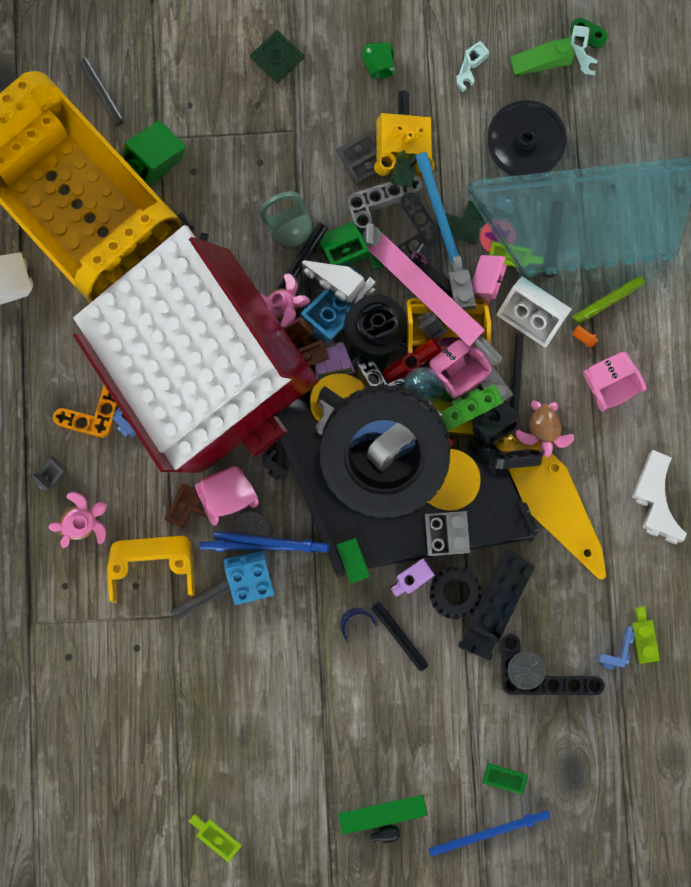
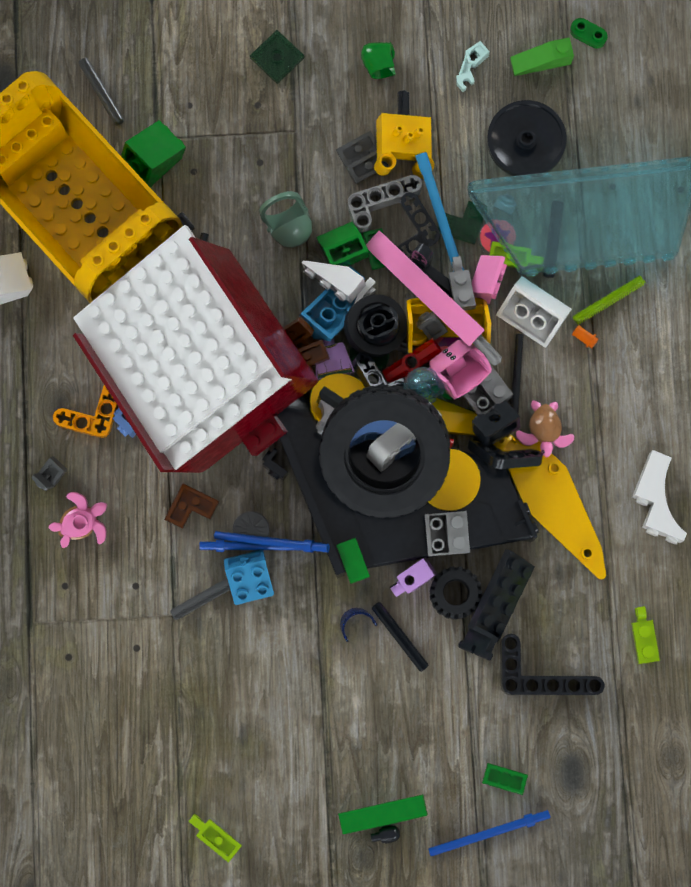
yellow windscreen [107,536,195,603] -> none
bright pink piece [195,466,259,526] -> none
bright pink animal [260,274,310,329] -> none
black axle [278,223,328,289] -> none
light grey plate [362,224,382,246] -> none
clear green plate [391,150,416,188] -> none
bright green bracket [440,385,504,431] -> none
dark grey wheel [508,652,546,690] -> none
light aqua piece [571,25,598,75] -> none
bright pink piece [583,352,647,412] -> none
medium blue bracket [597,626,635,670] -> none

